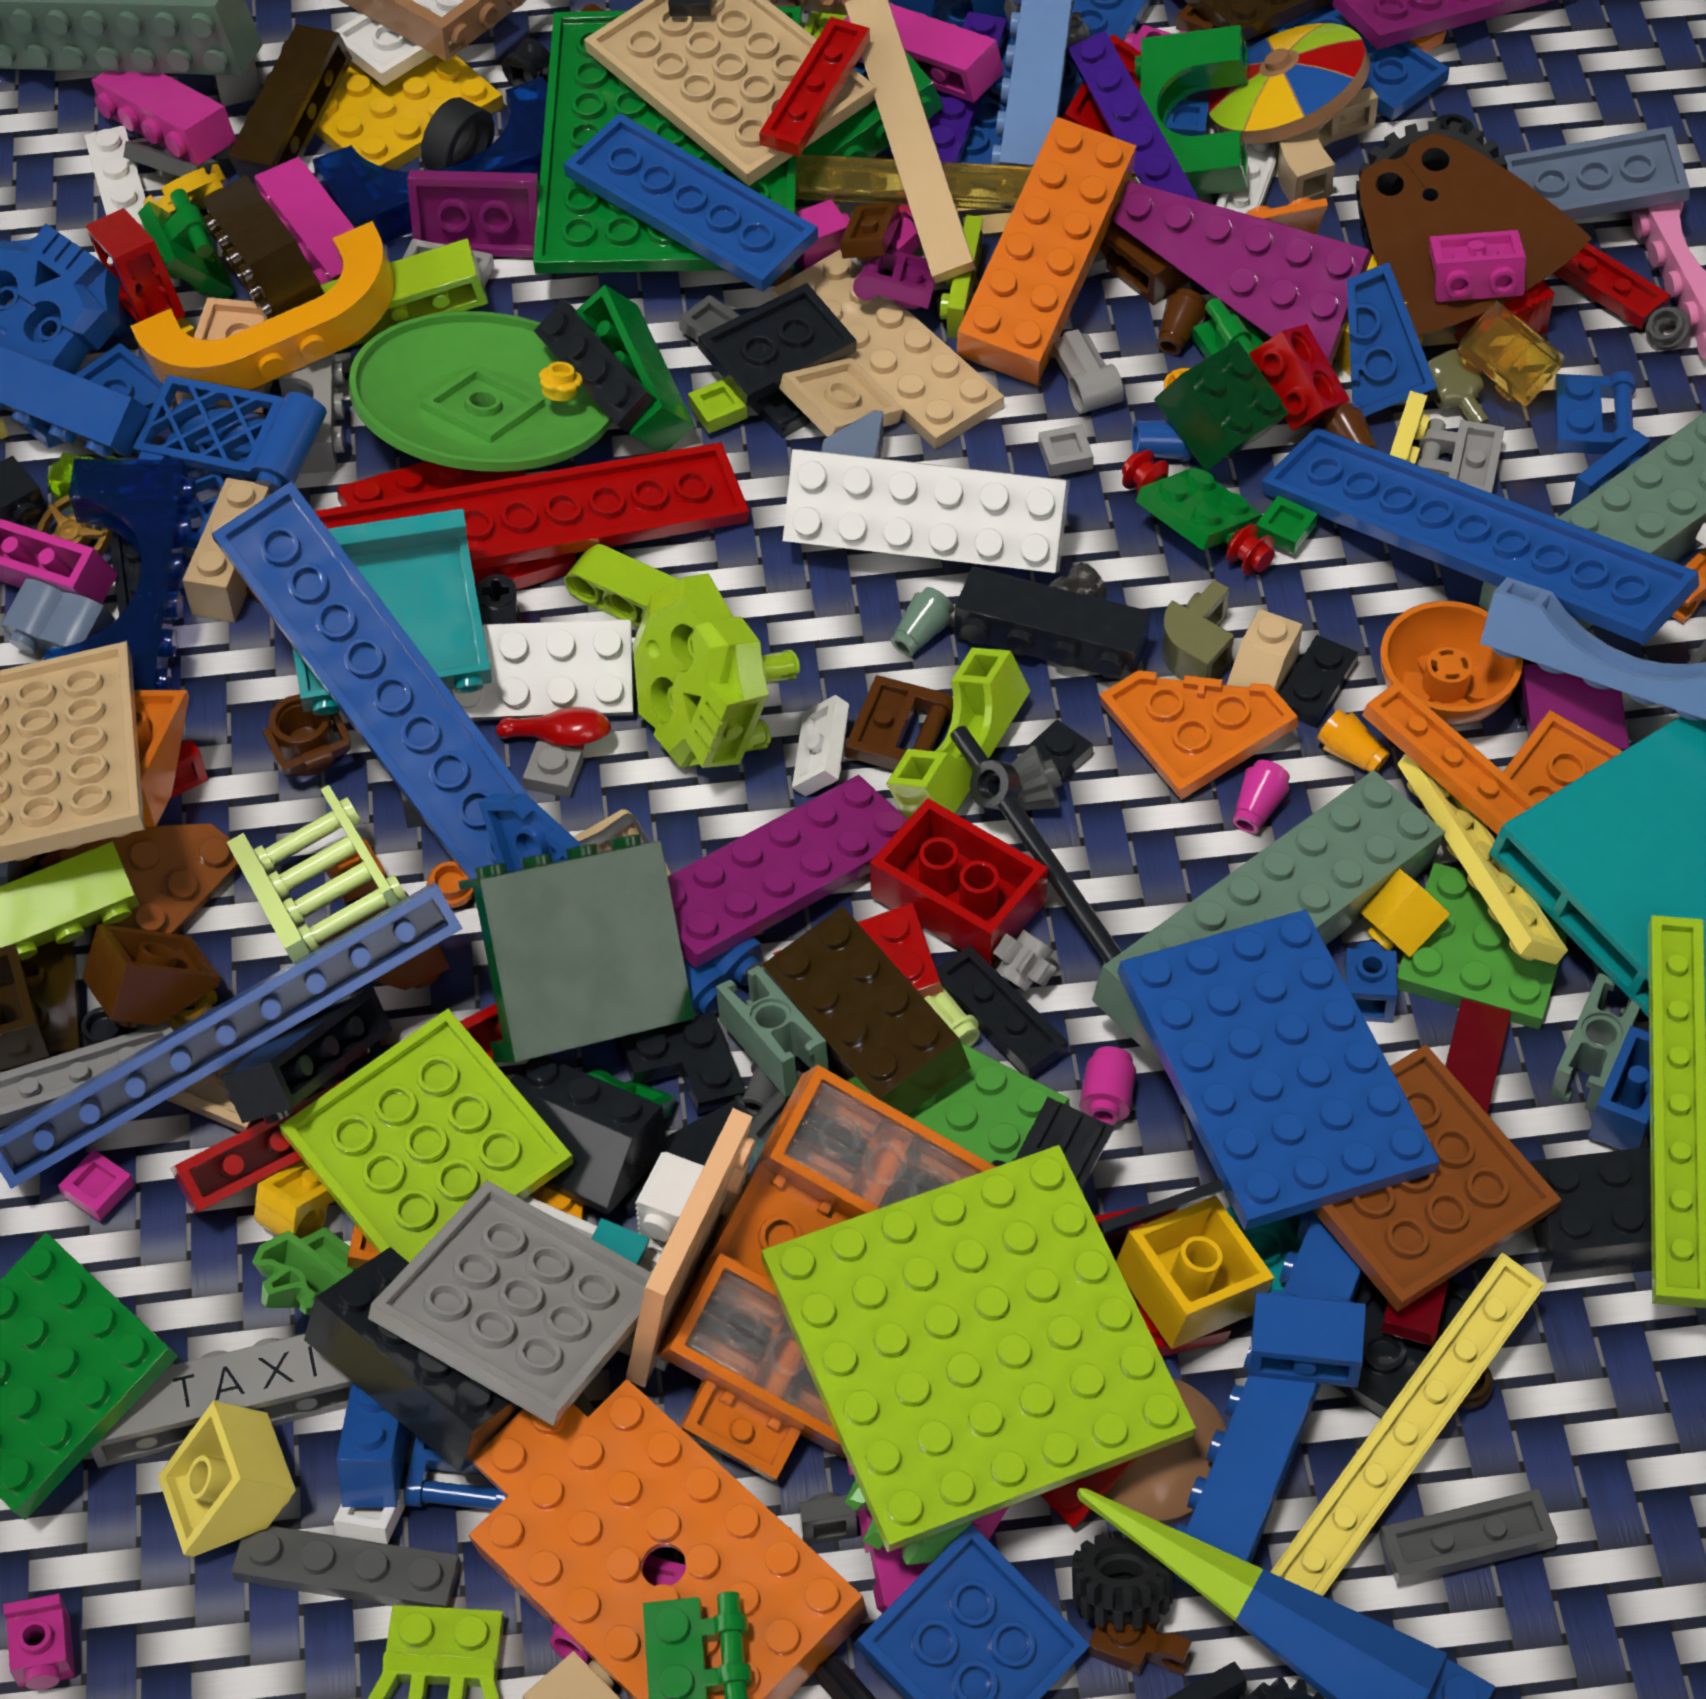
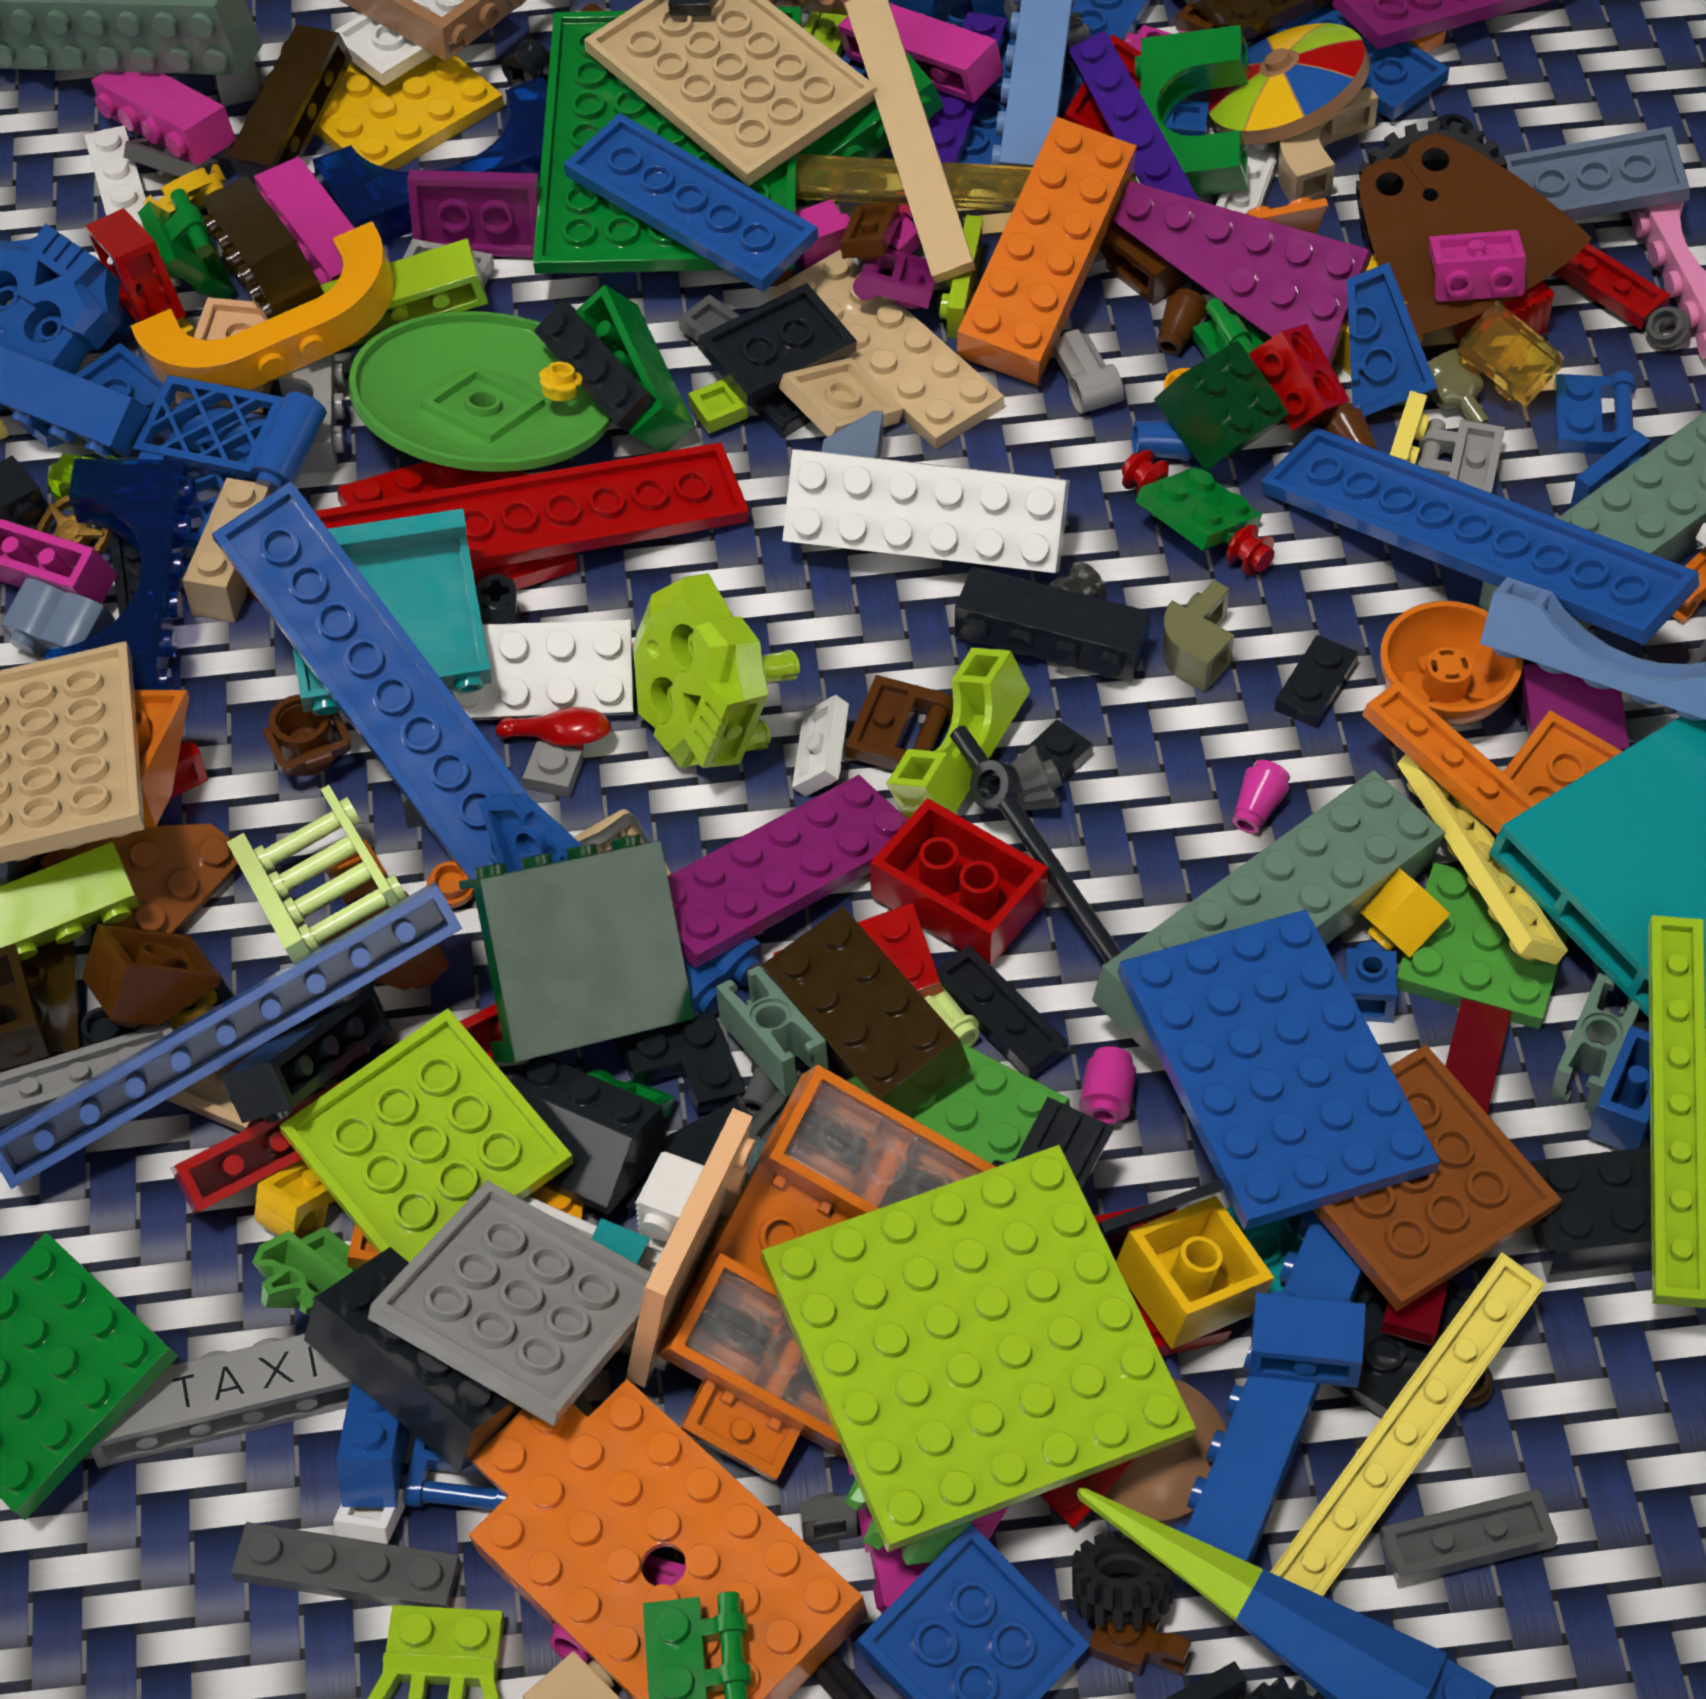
dark pink brick [3,1594,75,1690] -> none
dark pink plate [58,1149,135,1221] -> none
light yellow slope [158,1400,296,1557] -> none
black tyre [421,97,494,172] -> none
lime beam [564,543,680,628] -> none
red plate [759,17,870,157] -> none
sand green cone [891,587,955,657] -> none
light grey gear [993,929,1057,991] -> none
light grey plate [1038,424,1094,477] -> none
orange plate [1099,670,1299,800] -> none
tan slope [1227,609,1303,694] -> none
green plate [1256,495,1318,555] -> none
light orange cone [1317,709,1390,773] -> none

